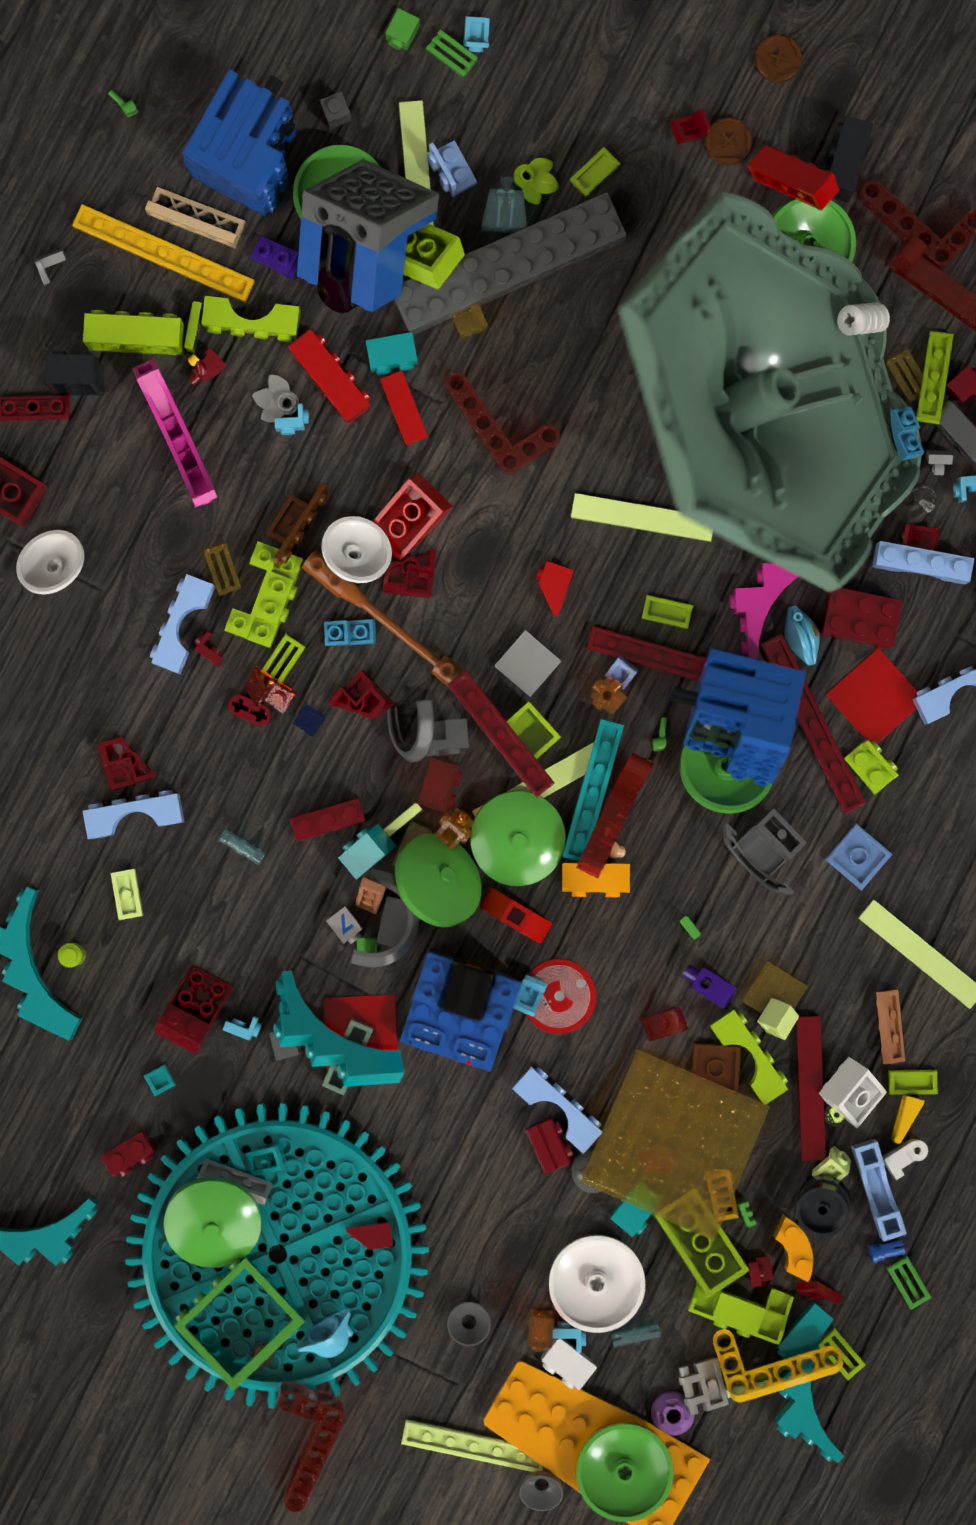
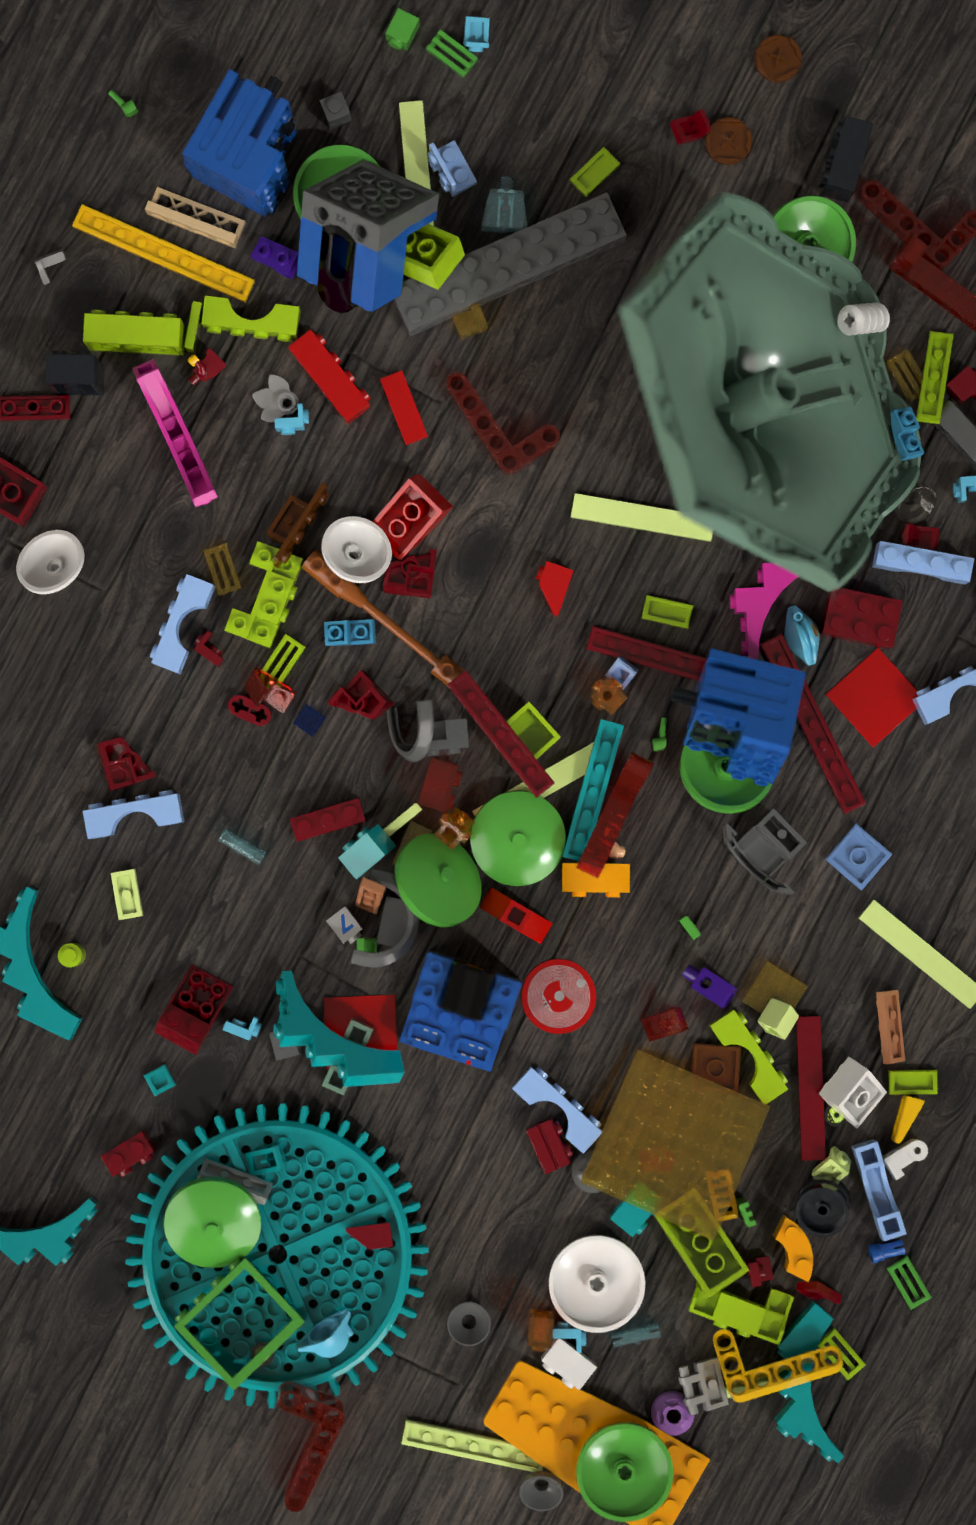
teal brick [366,332,418,375] -> none
light grey tile [494,630,561,697] -> none
lime plate [514,158,559,205] -> none
medium azure bracket [514,975,548,1017] -> none
red brick [747,145,840,211] -> none
lime bracket [844,739,899,795] -> none
light grey tile [925,450,953,475] -> none

